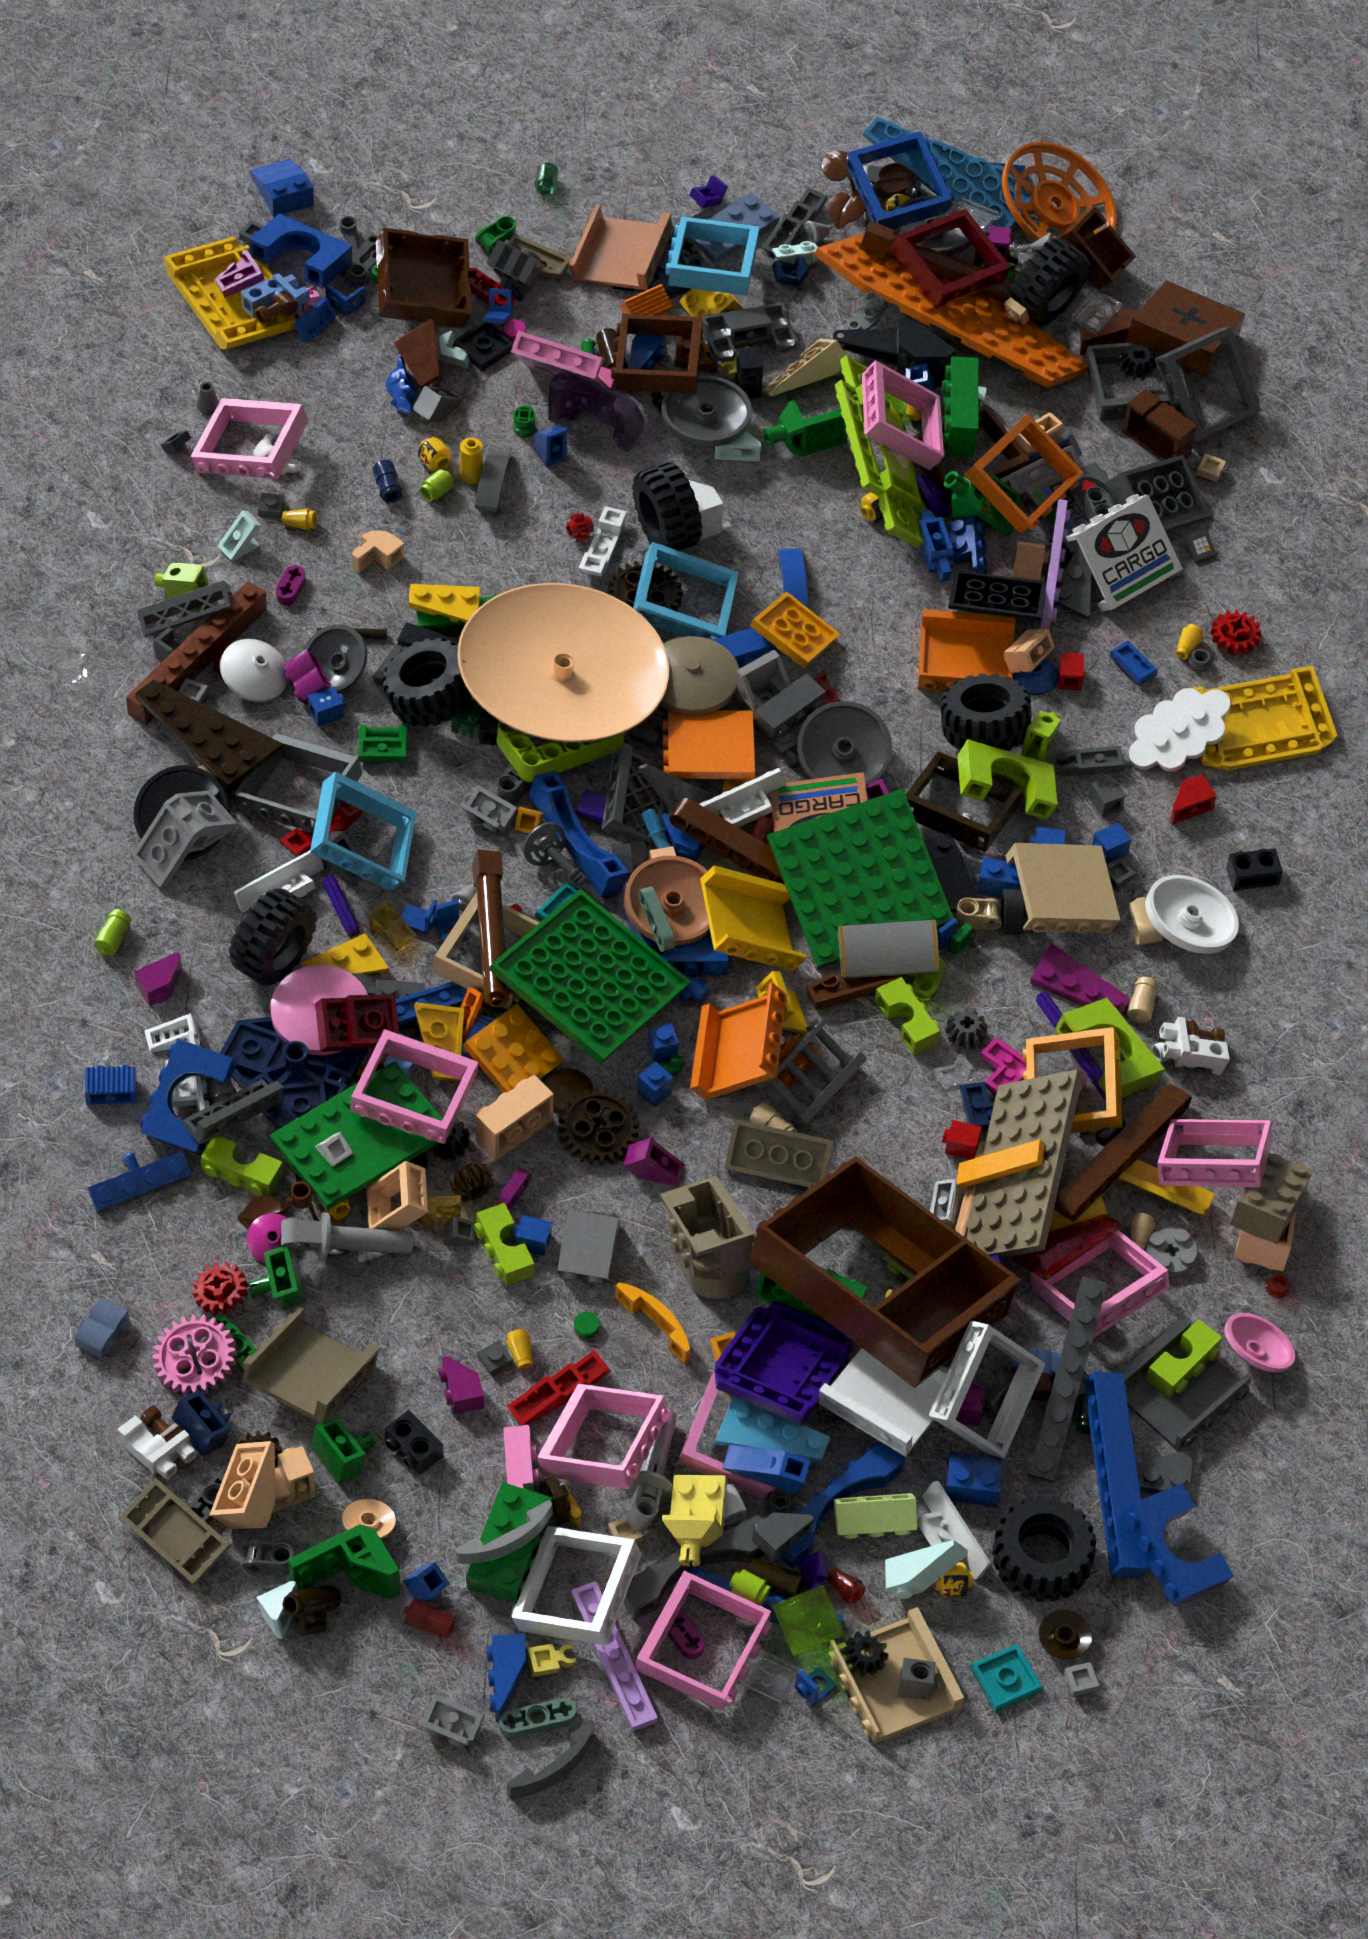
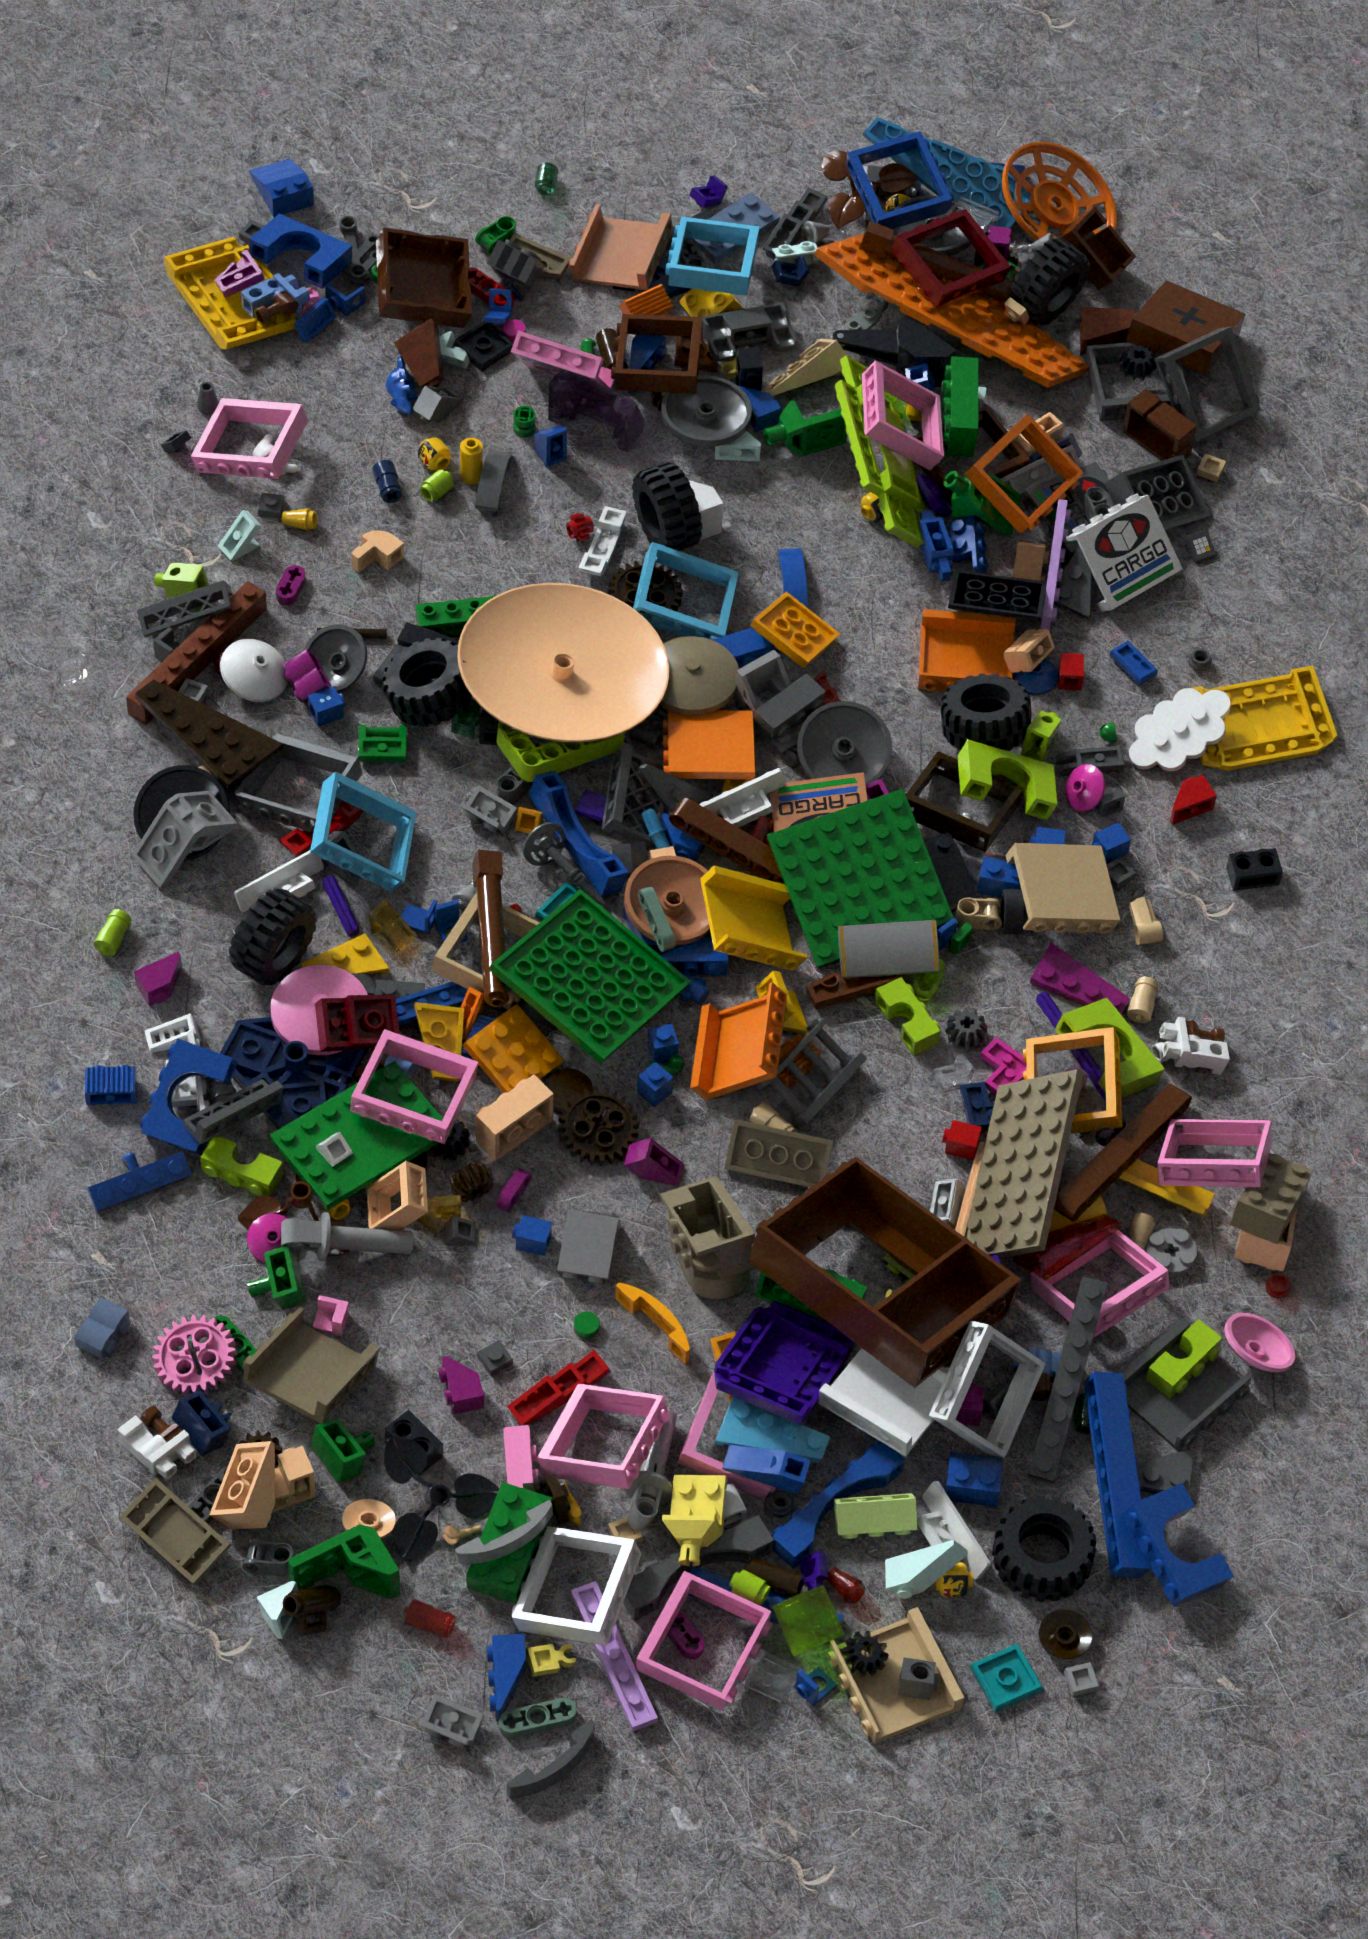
red gear [192,1261,249,1316] -> none
blue brick [402,1562,450,1603] -> none
yellow wing [409,584,480,623] -> none
lime arch [474,1203,535,1287] -> none
yellow cone [506,1329,533,1370] -> none
dark grey slope [752,1513,814,1562] -> none
light orange tile [956,1139,1045,1189] -> none
clear plate [1071,289,1122,335] -> none
white dish [1145,875,1239,954] -> none
yellow cone [1175,624,1204,659] -> none
red gear [1210,609,1262,656] -> none
none -> bright pink panel [313,1295,349,1336]
none -> black plant [384,1436,499,1560]
none -> light nougat hand [442,1525,481,1546]
none -> blue slope [739,386,782,432]
none -> dark pink dish [1065,764,1105,812]
none -> green hinge [1100,722,1117,742]

